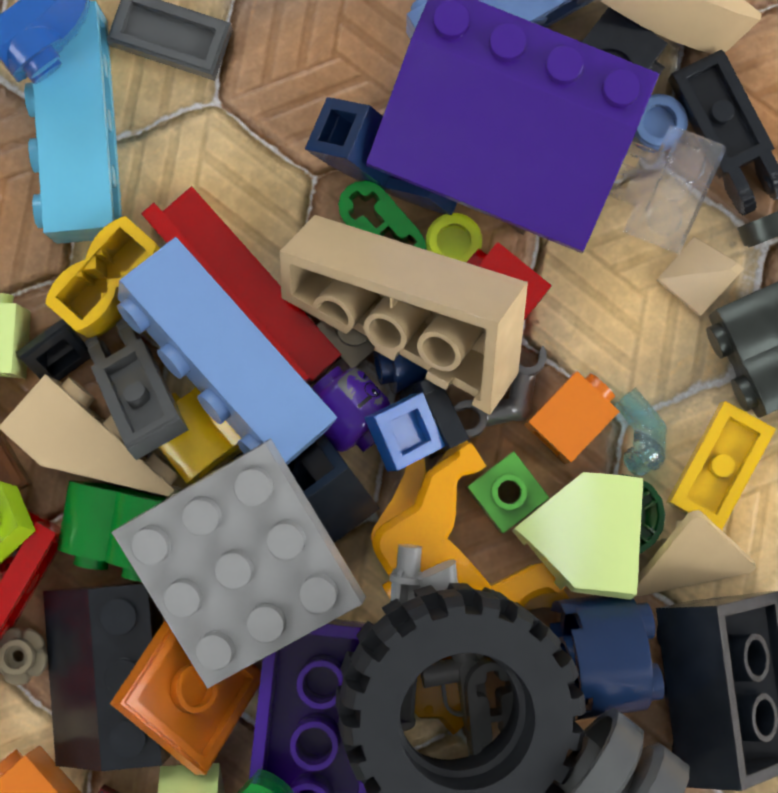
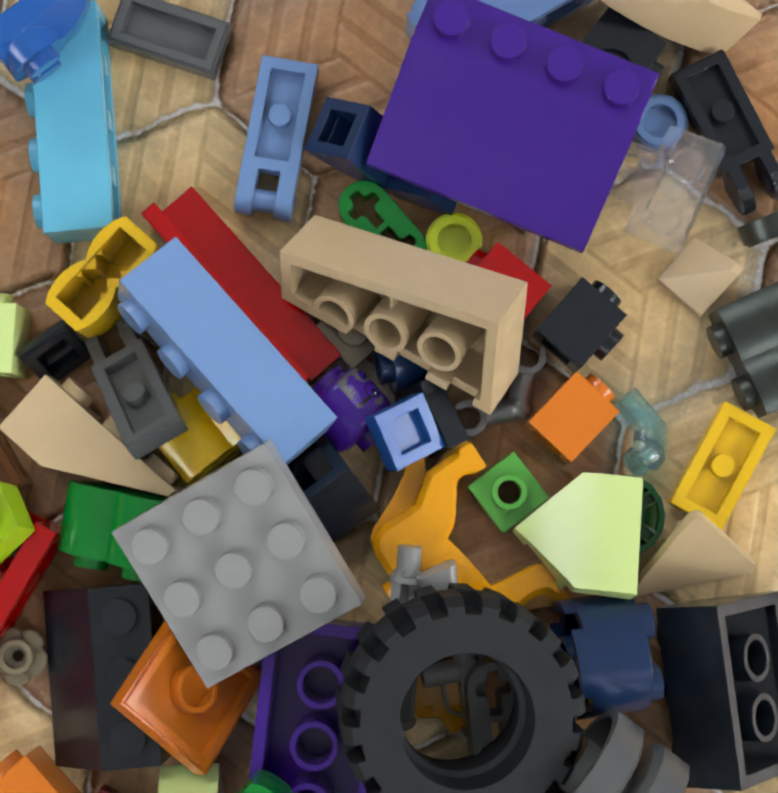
none -> medium blue plate [234,55,319,223]
none -> black brick [531,277,627,373]

